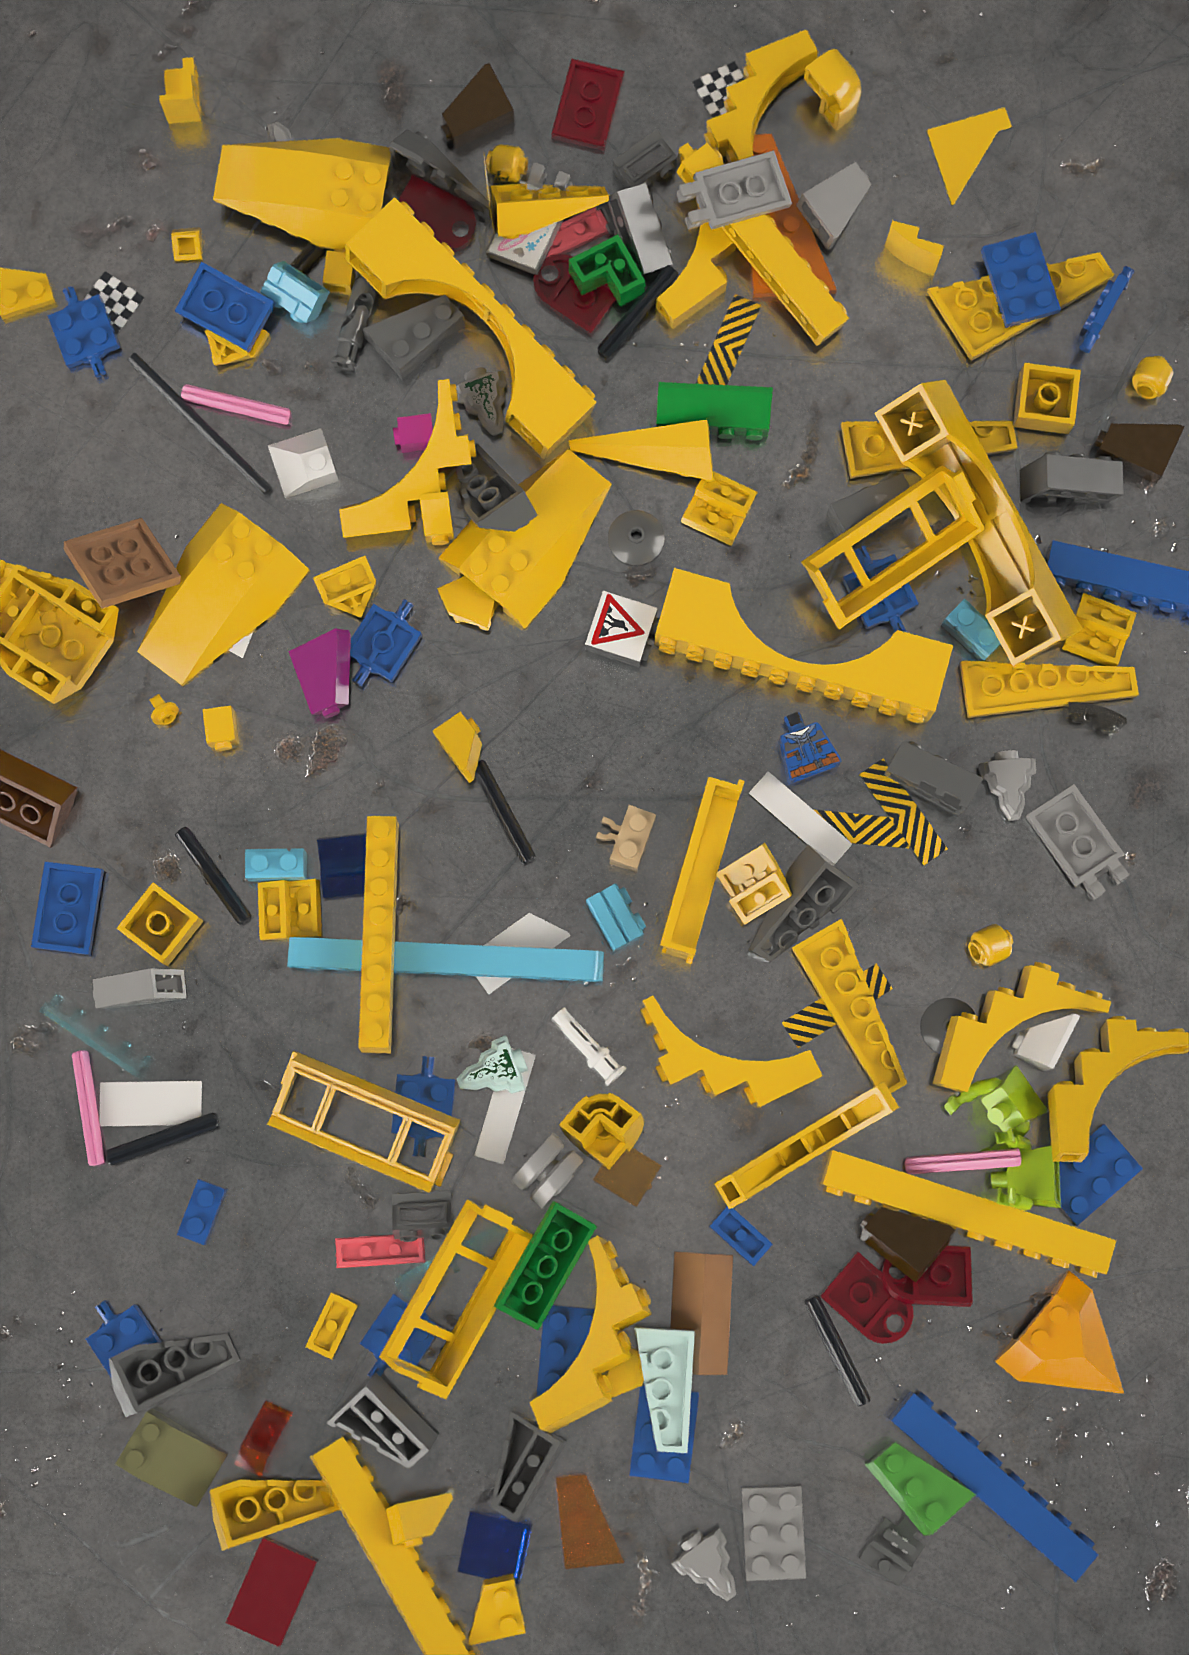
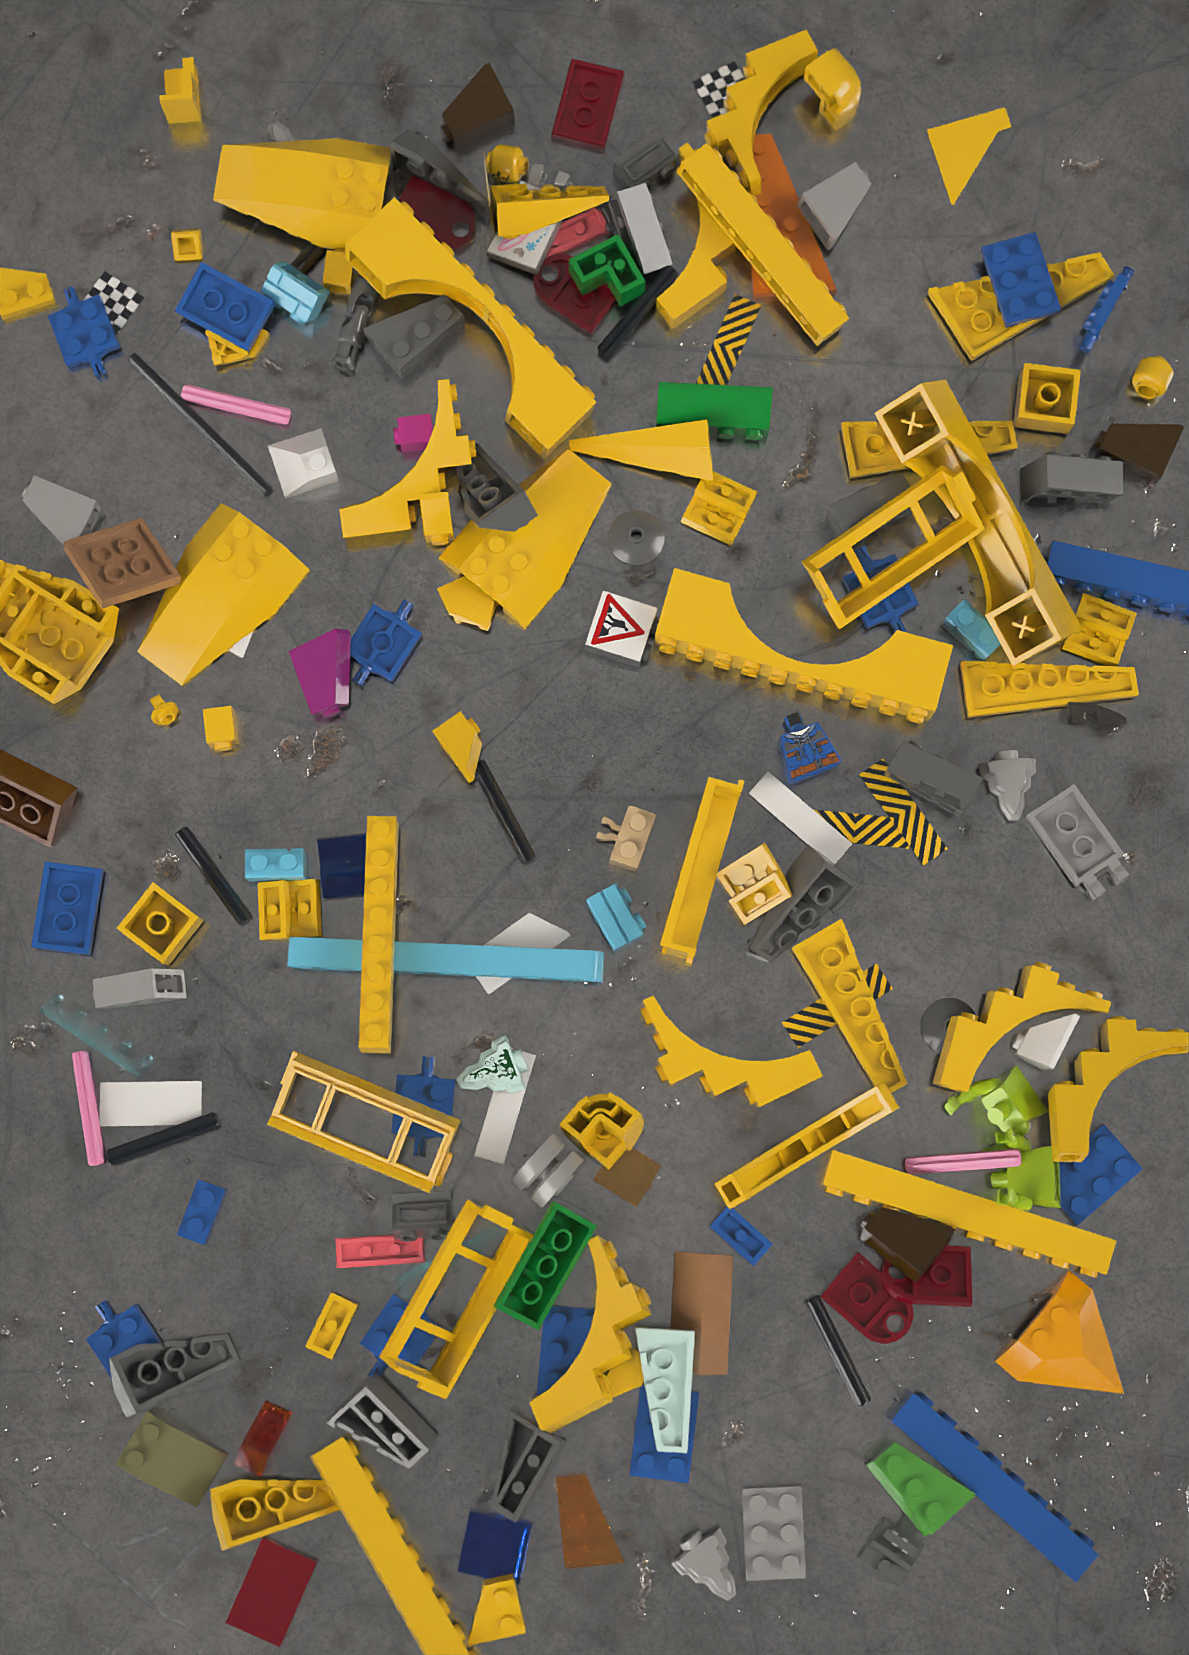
yellow slope [313,556,376,618] -> none
yellow slope [386,1493,453,1548] -> none
light grey rock [456,367,508,436] -> none
white pin [551,1007,627,1087] -> none
light grey tile [676,151,792,230] -> none
yellow slope [885,220,944,276] -> none
yellow head [968,924,1014,966] -> none
none -> light grey slope [22,475,101,546]

